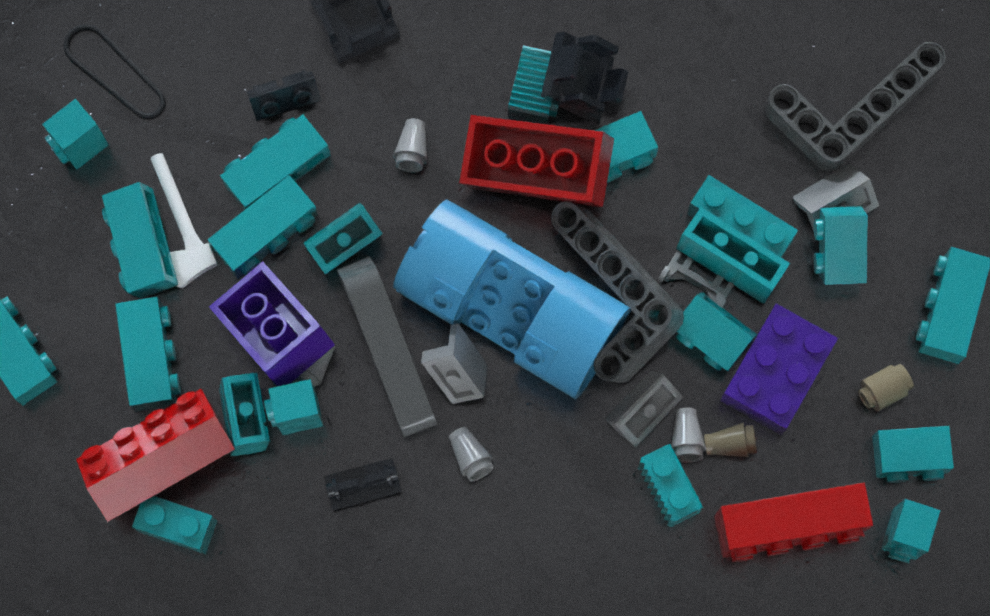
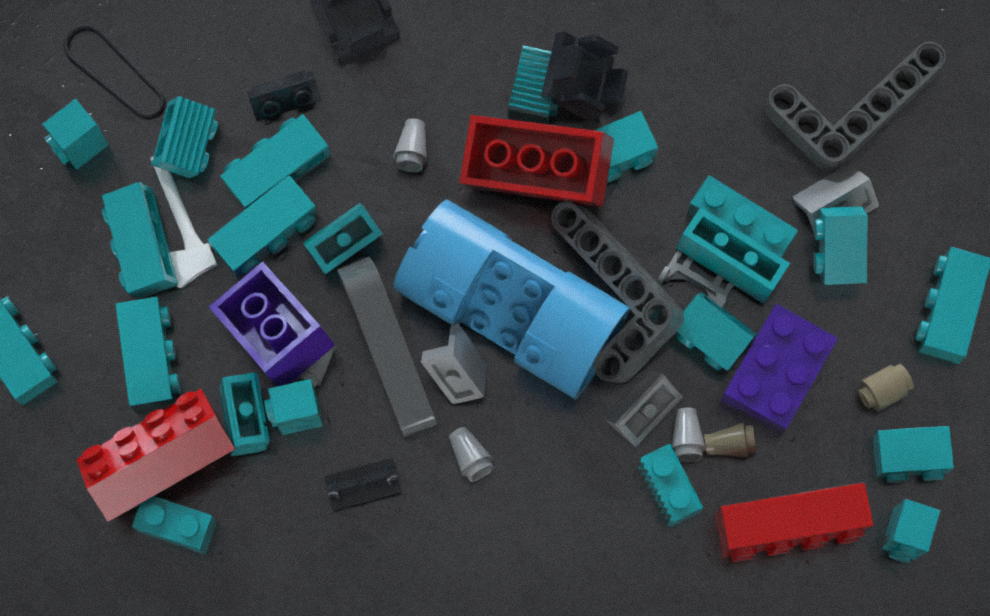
none -> teal brick [151,96,218,179]

